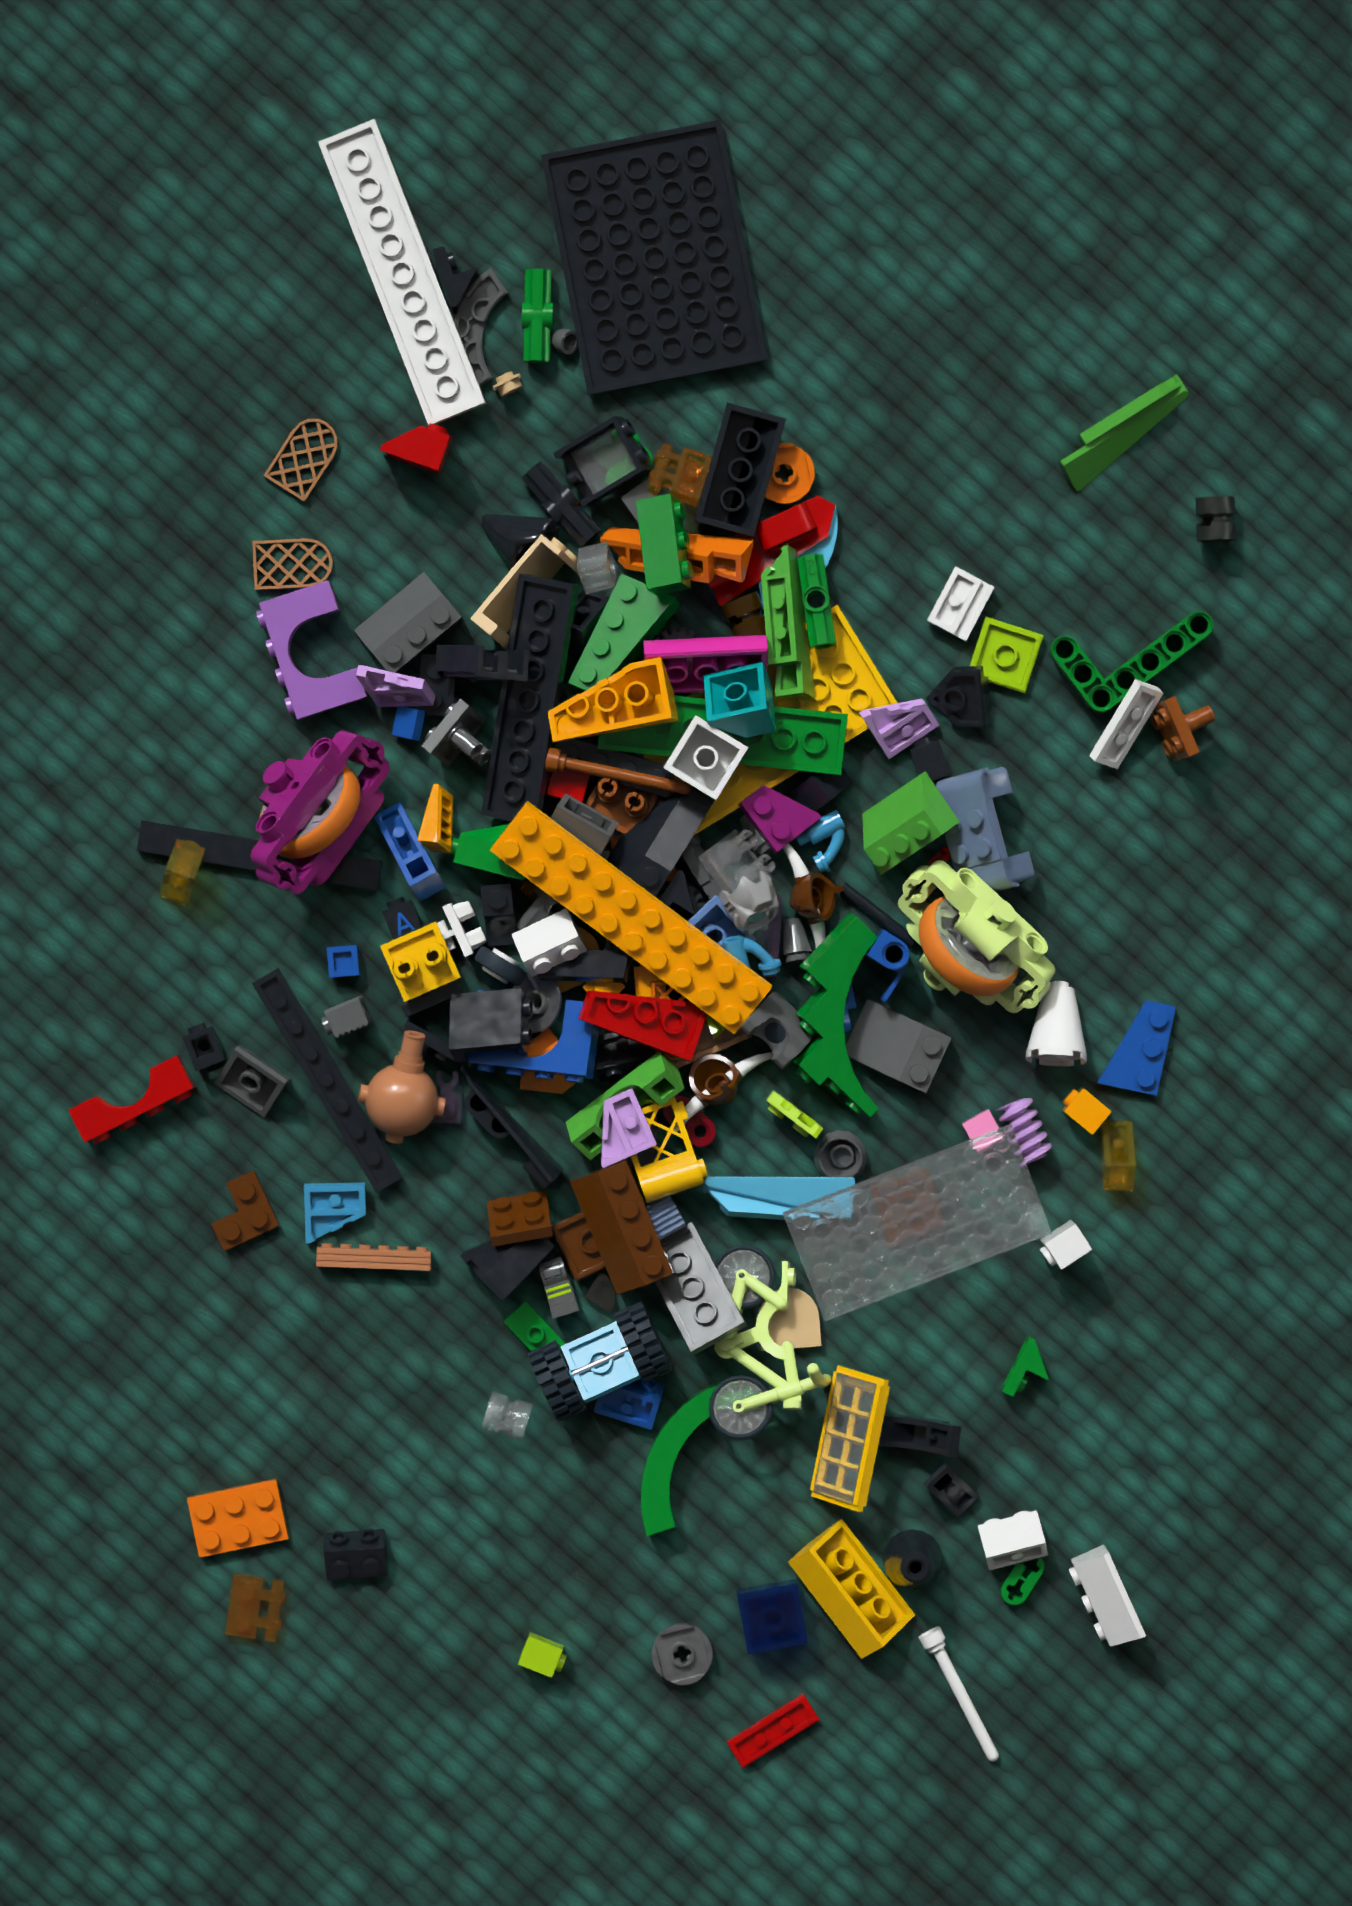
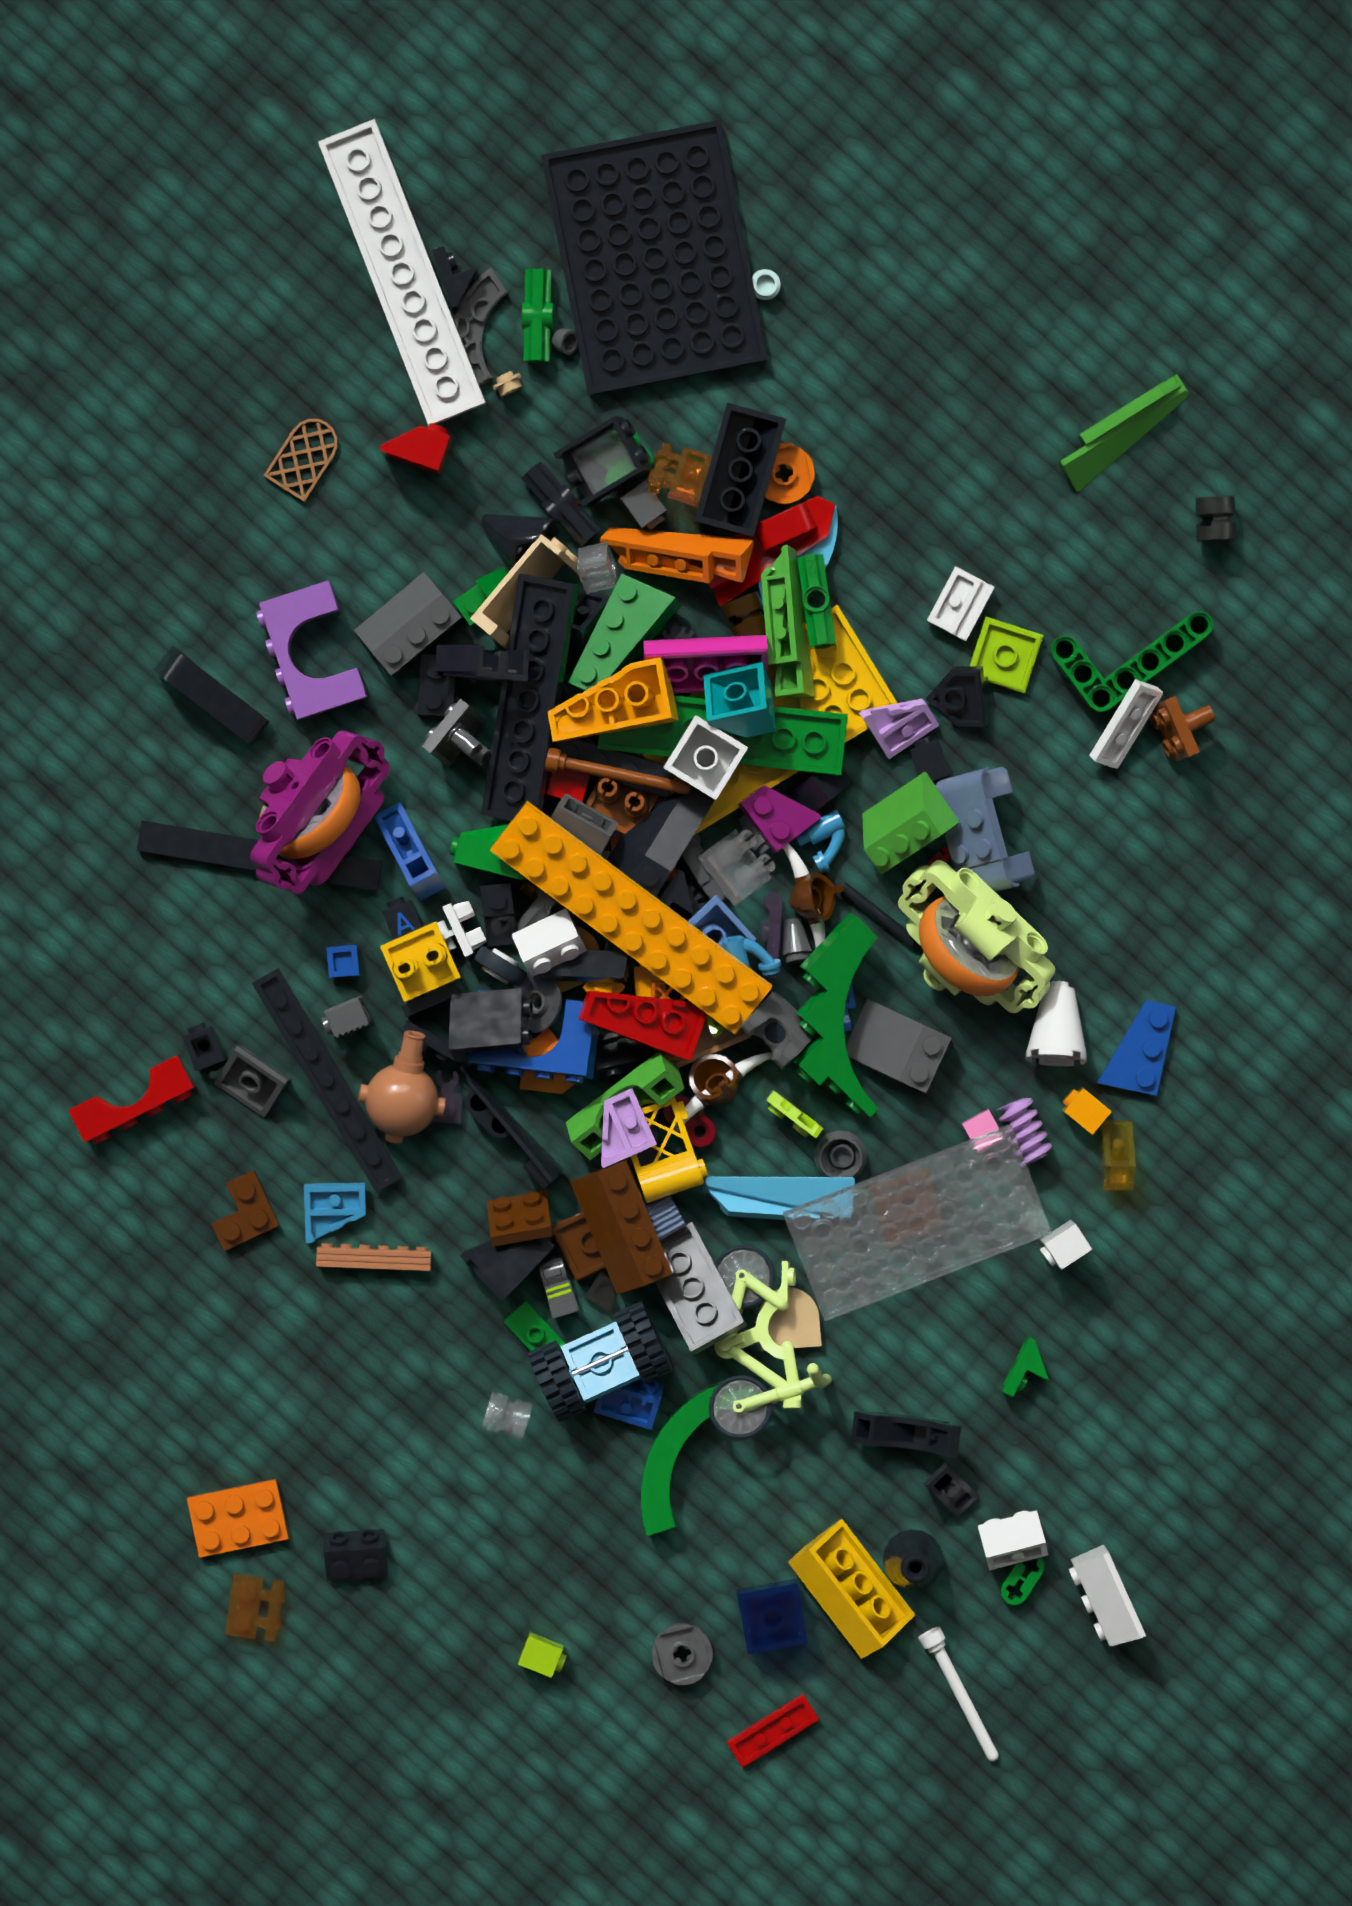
clear yellow slope [159,839,206,906] -> none
medium nougat window [252,538,333,590] -> none
lavender wing [356,665,436,707] -> none
blue tile [392,706,425,741] -> none
light orange slope [417,784,454,853] -> none
green brick [636,493,693,596] -> none
light grey helmet [719,871,779,936] -> none
clear piece [810,1365,890,1512] -> none
blue piece [865,929,909,1003] -> none
none -> black beam [154,646,270,745]
none -> green slope [453,567,508,628]
none -> light aqua plate [752,269,781,300]

